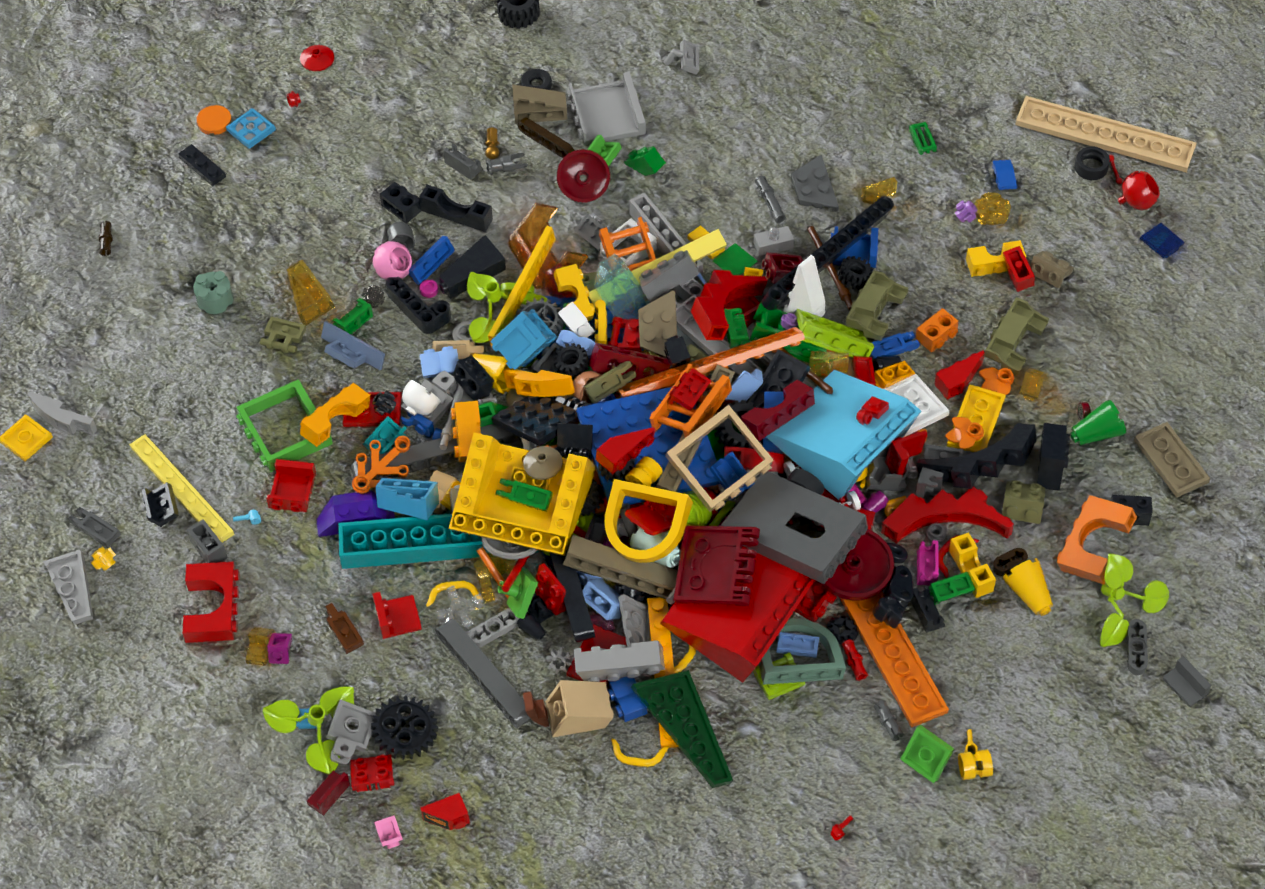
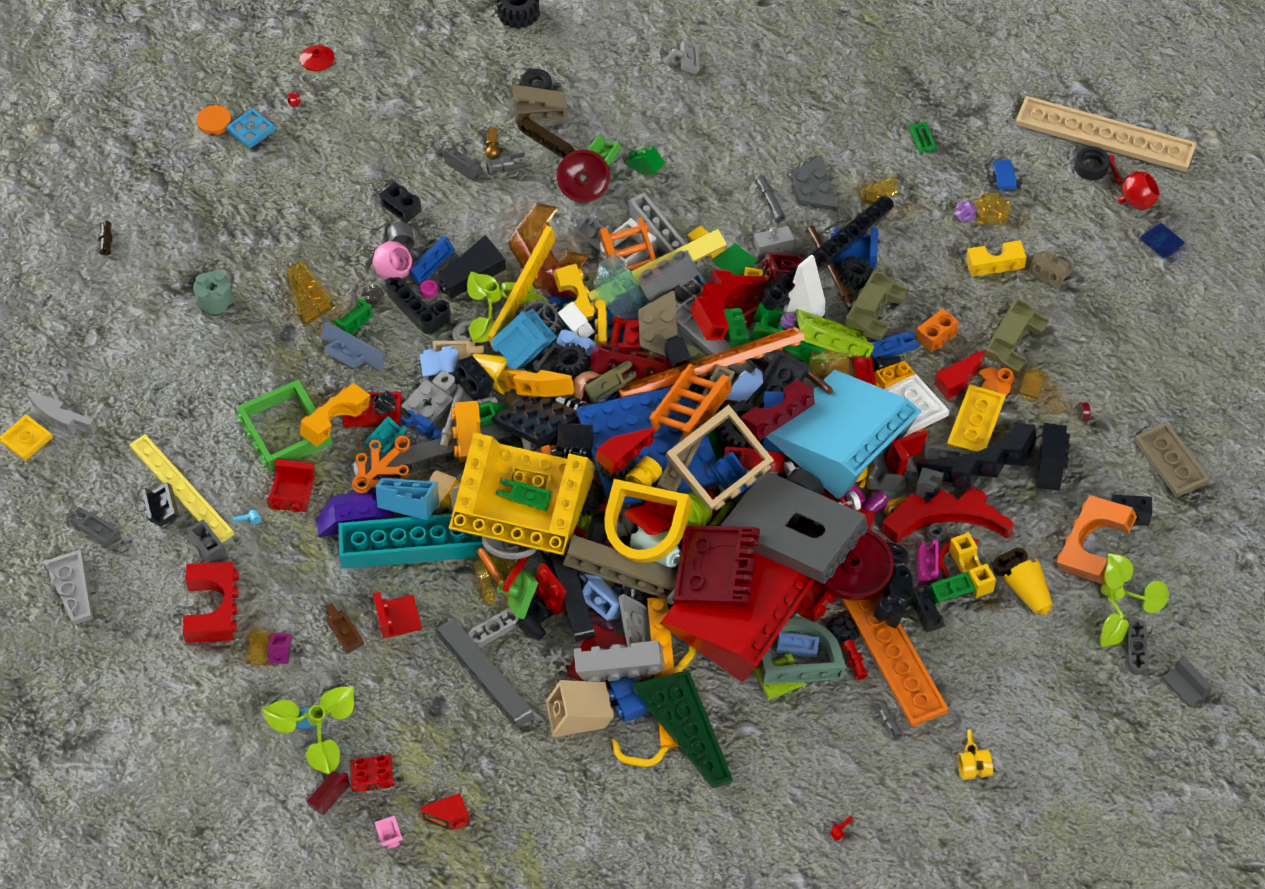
yellow gear [91,546,116,571] -> none
black plate [178,144,226,187] -> none
olive plate [260,317,306,353] -> none
light grey plate [326,700,376,766] -> none
black gear [371,695,438,760] -> none
white cylinder [402,380,441,416] -> none
black arch [419,184,493,232] -> none
yellow animal [426,581,482,607] -> none
clear pin [436,586,484,633] -> none
dark tan dish [523,446,563,480] -> none
copper slope [523,691,550,727] -> none
light grey panel [566,72,646,146] -> none
red bracket [669,368,712,411] -> none
red plate [856,396,889,425] -> none
bright green tile [900,725,954,783] -> none
orange plate [945,417,984,449] -> none
olive bracket [1001,480,1045,524] -> none
red slope [1003,246,1035,292] -> none
green cone [1070,400,1126,445] -> none

